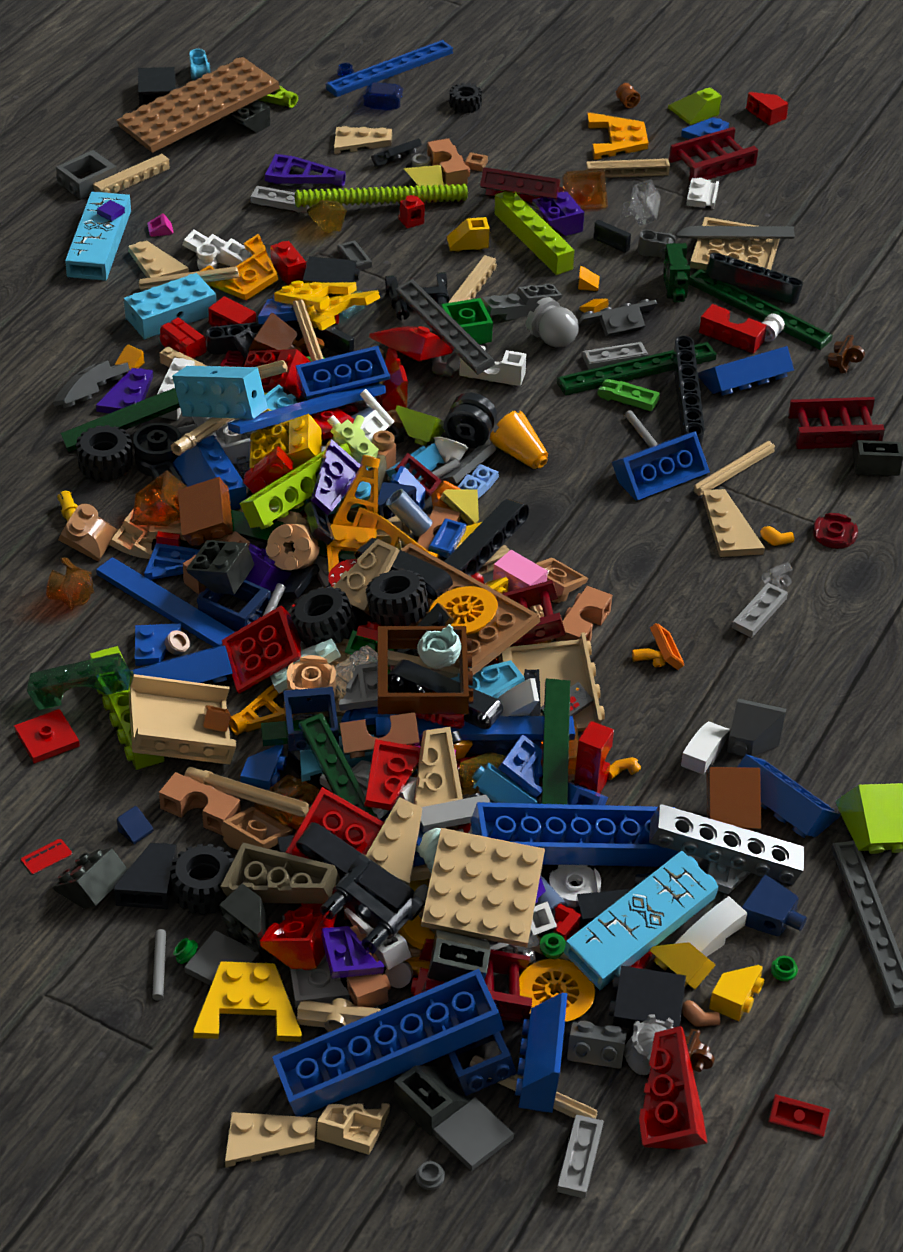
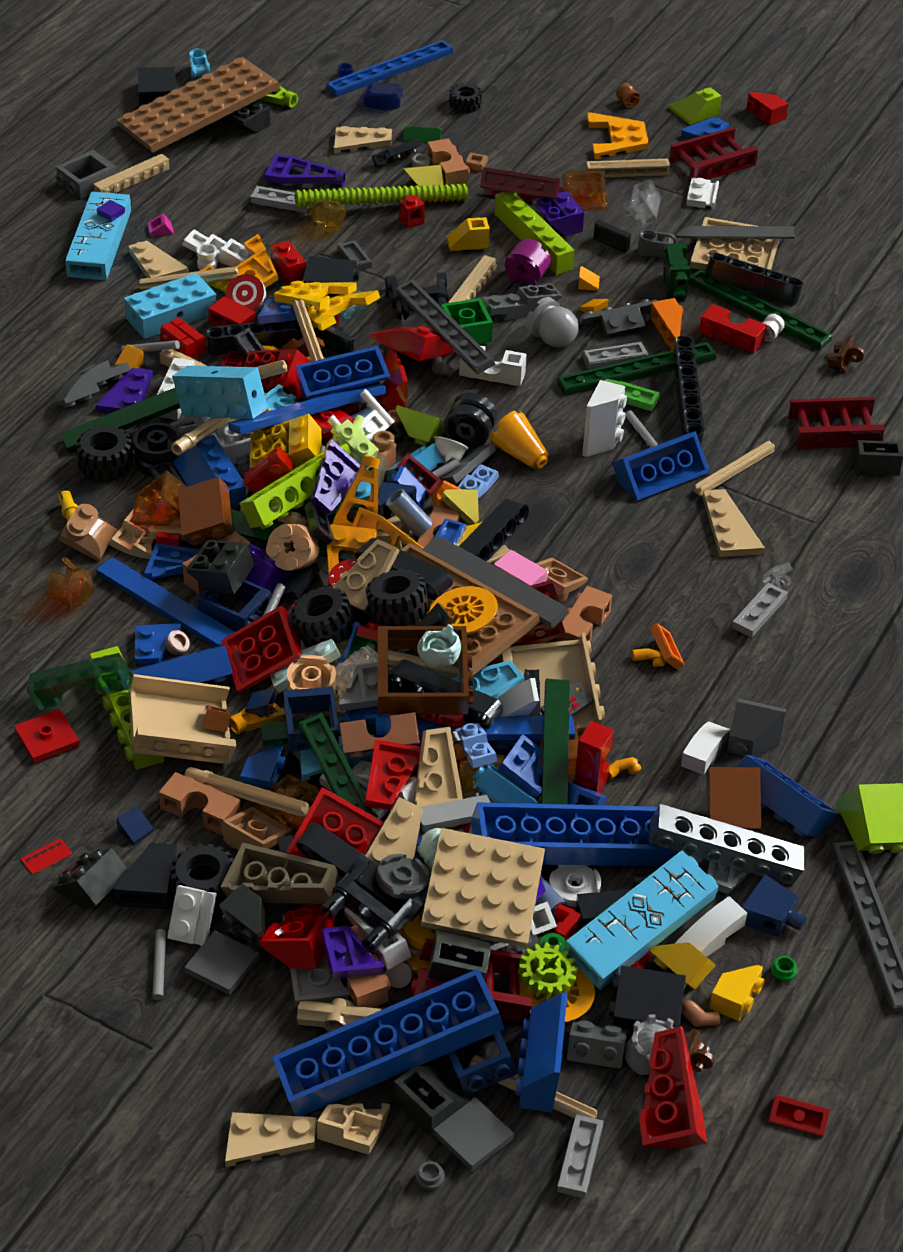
green plate [173,938,198,964] -> none
yellow wing [193,961,302,1042] -> none
reddish brown torso [249,312,303,353] -> none
blue slope [698,346,794,396] -> none
light orange arm [760,526,794,546] -> none
dark red tile [813,513,858,549] -> none
none -> light grey bar [121,340,180,352]
none -> white plate [167,885,217,946]
none -> red tile [225,274,266,312]
none -> dark blue slope [245,688,276,717]
none -> blue hinge [338,622,361,668]
none -> dark grey tile [376,854,429,900]
none -> green slope [403,126,442,143]
none -> dark grey tile [423,535,569,628]
none -> light blue slope [455,723,497,768]
none -> magenta brick [505,239,551,286]
none -> lime gear [518,943,578,999]
none -> white slope [582,380,627,457]
none -> orange slope [650,298,684,350]

